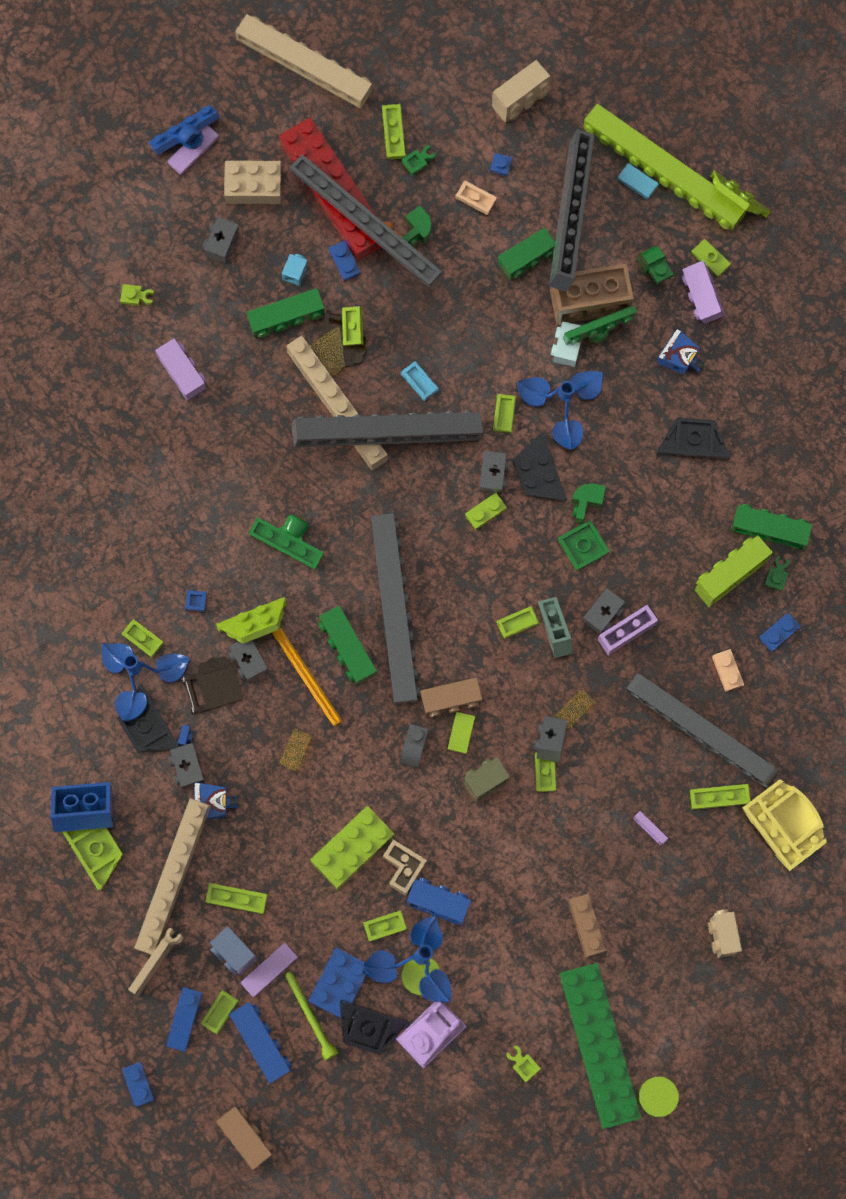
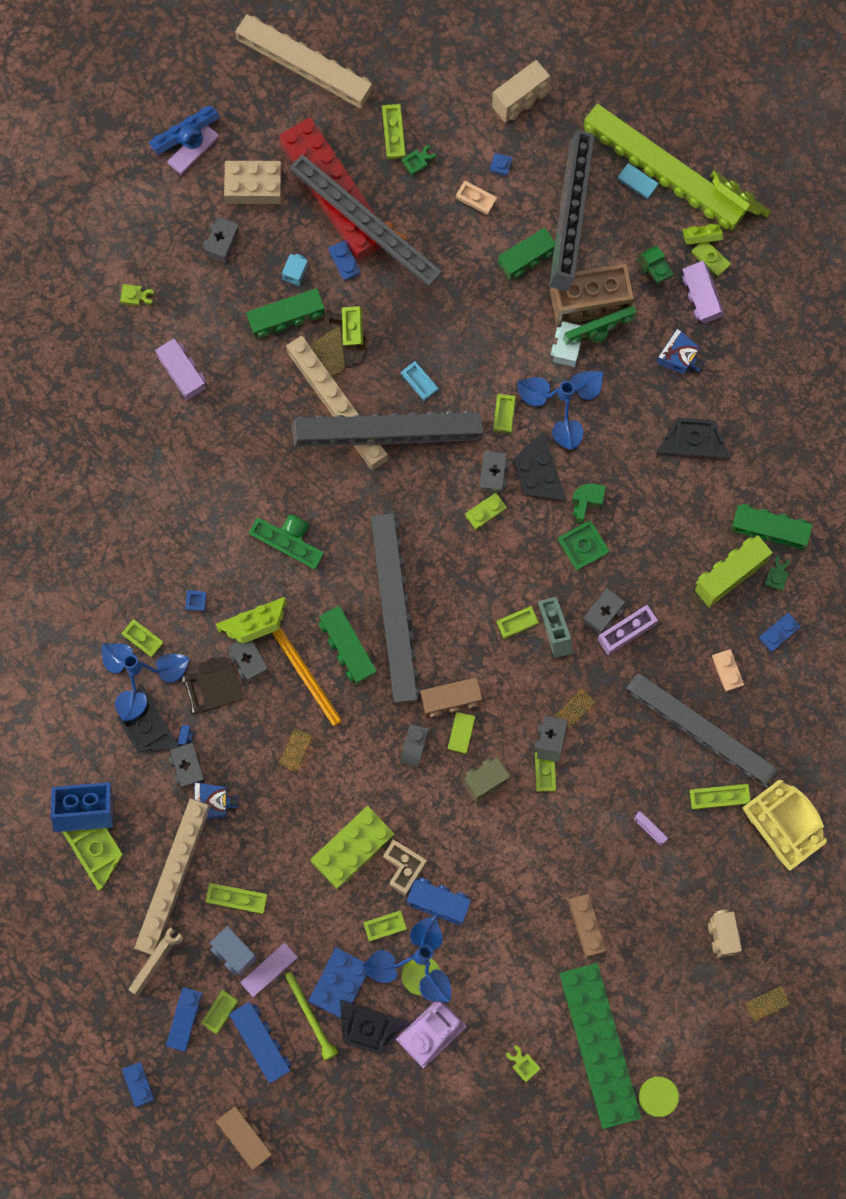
green brick [401,206,431,247] -> none
none -> lime plate [682,224,723,245]
none -> clear yellow tile [745,986,790,1021]

